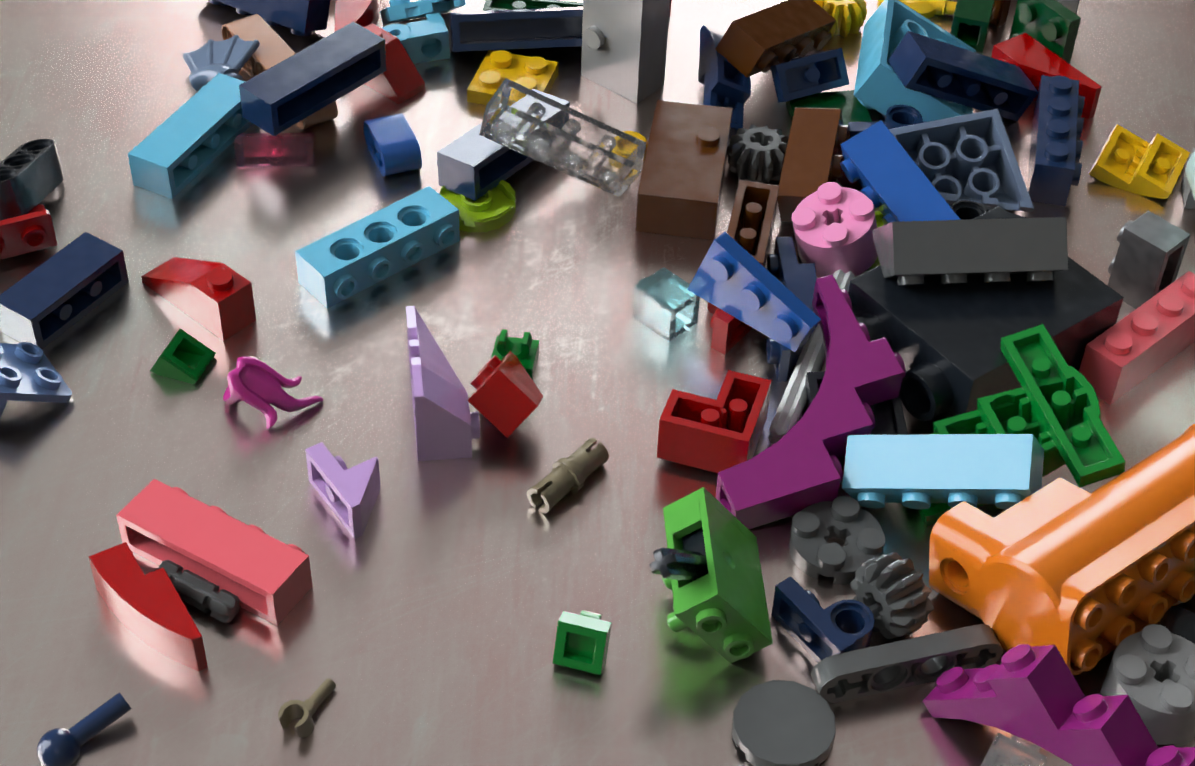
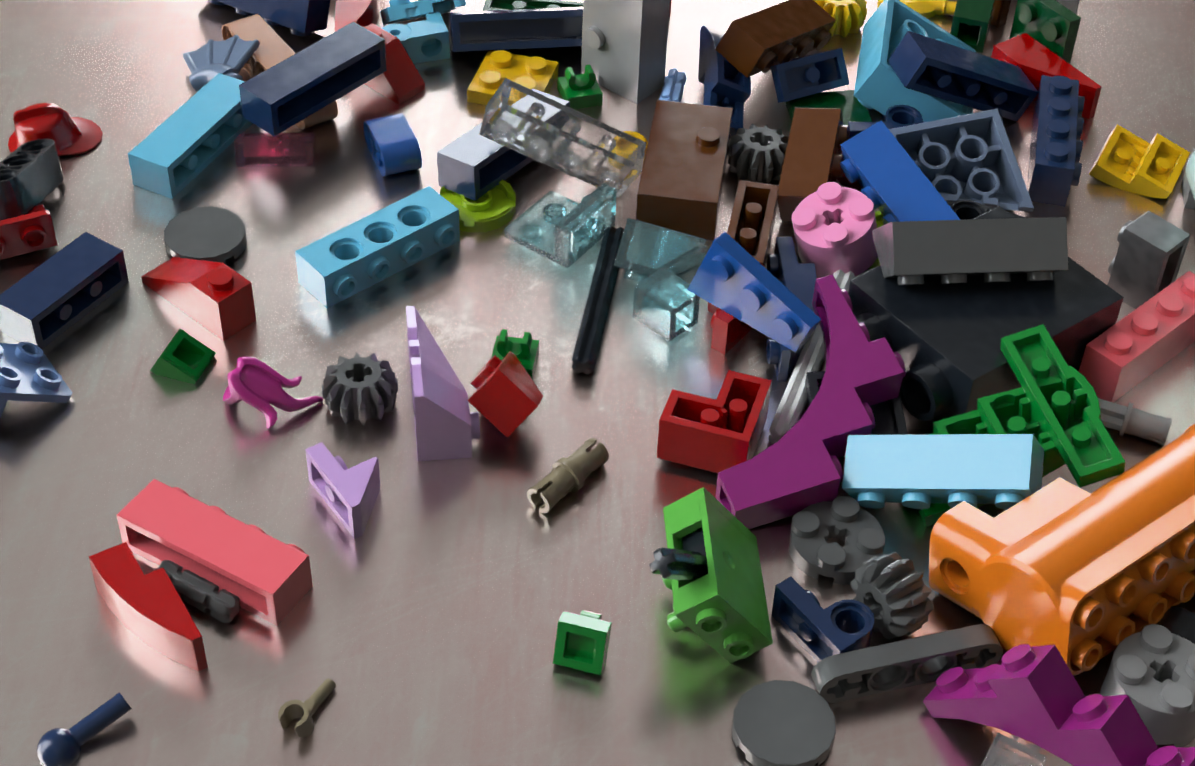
none -> red piece [8,102,103,156]
none -> dark grey tile [164,206,247,264]
none -> dark grey gear [322,352,398,426]
none -> clear light blue bracket [504,183,617,269]
none -> green tile [557,64,603,110]
none -> black axle [572,226,626,375]
none -> clear light blue slope [614,218,712,285]
none -> light blue axle [659,68,687,102]
none -> light grey axle [1098,398,1172,446]

